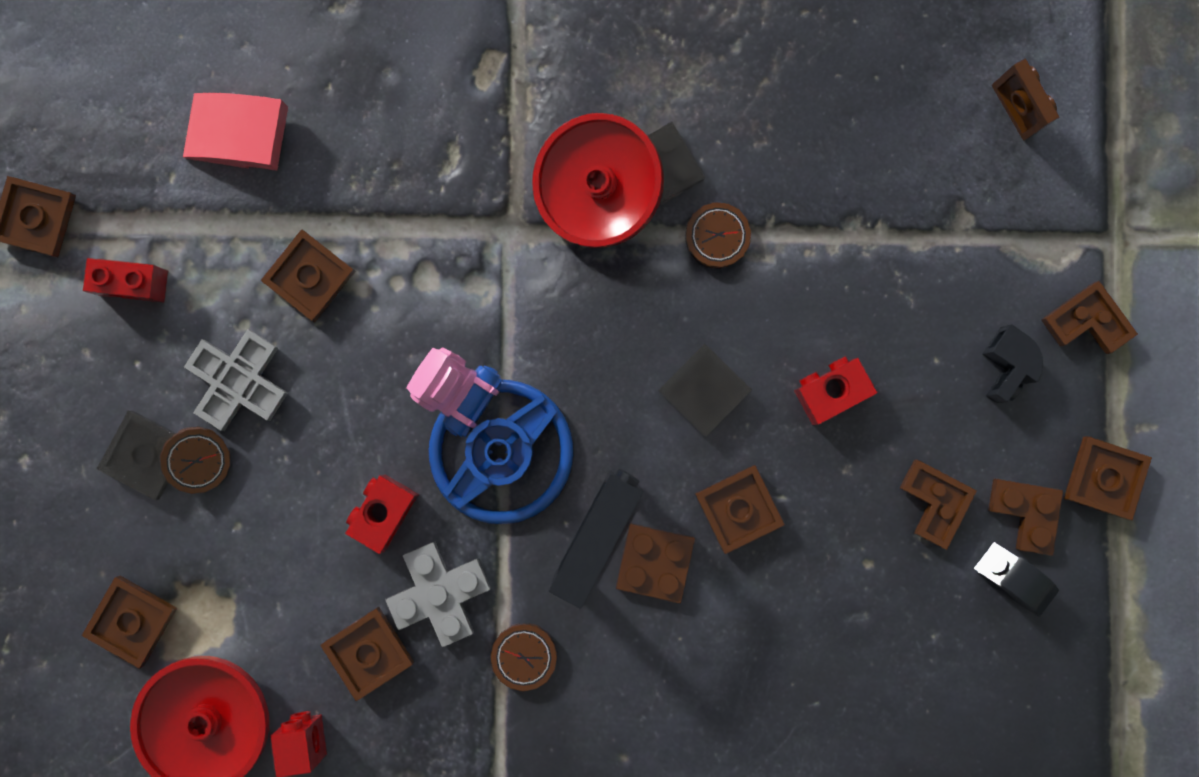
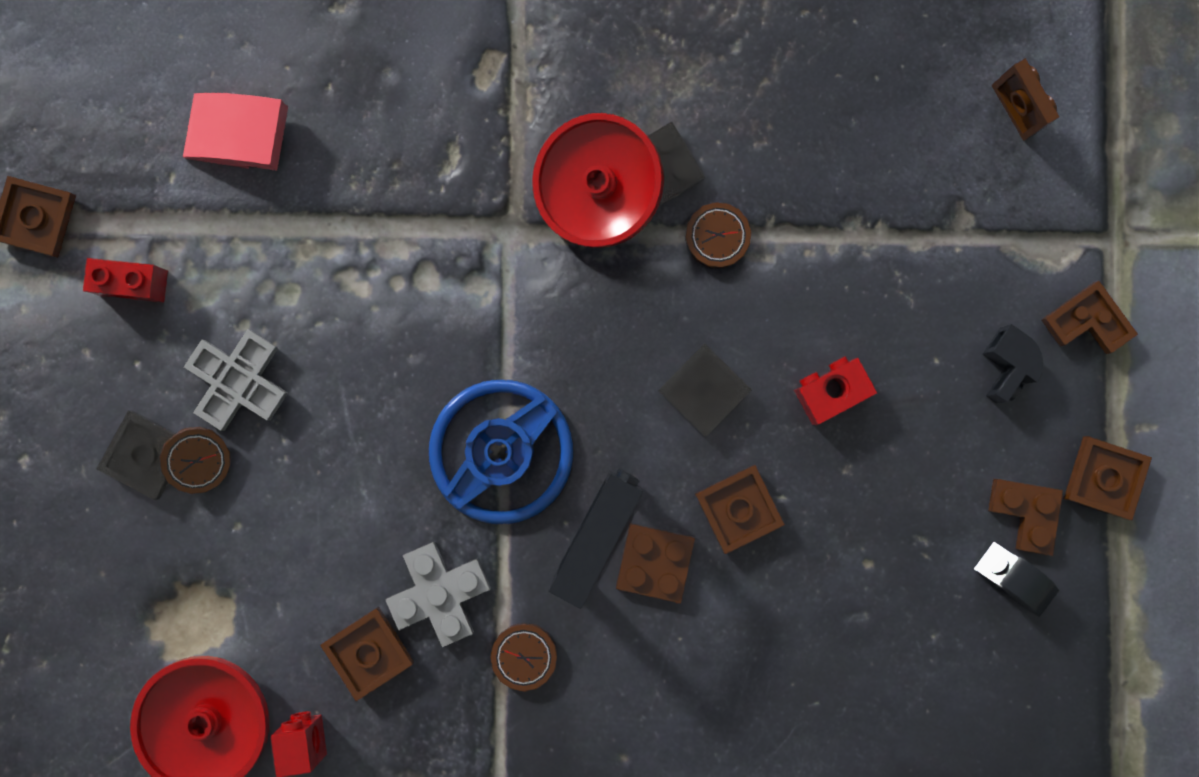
reddish brown plate [81,575,177,669] -> none
reddish brown plate [260,229,356,322] -> none
red brick [345,474,419,554] -> none
bright pink piece [406,348,503,438] -> none
reddish brown plate [899,459,977,550] -> none

